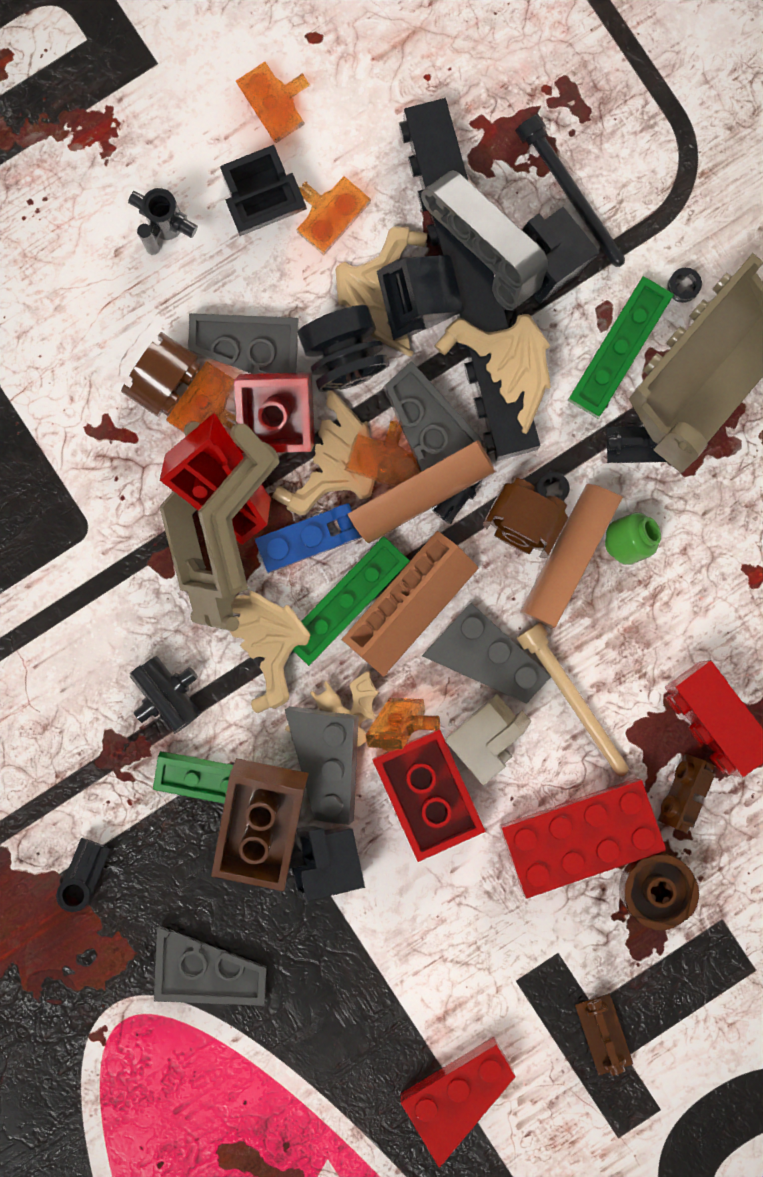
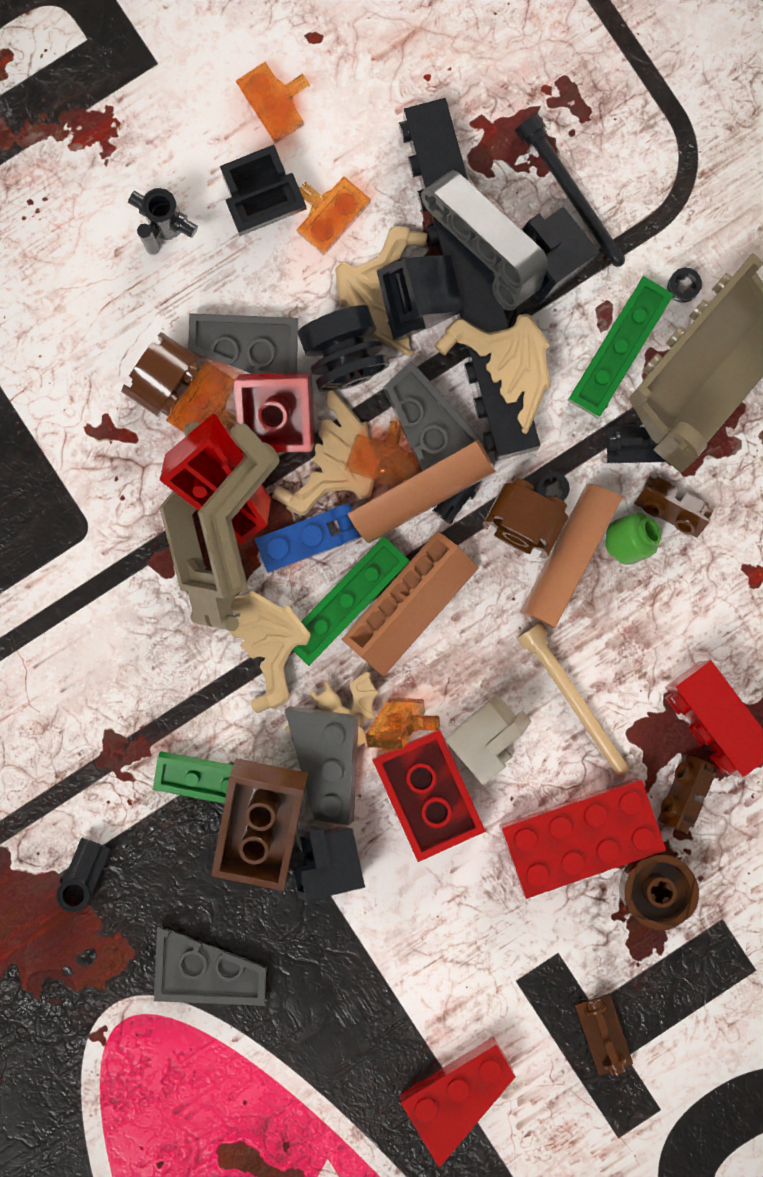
black pin [130,656,202,734] -> none
dark grey wing [422,603,551,704] -> none
none -> reddish brown hinge [634,476,713,538]

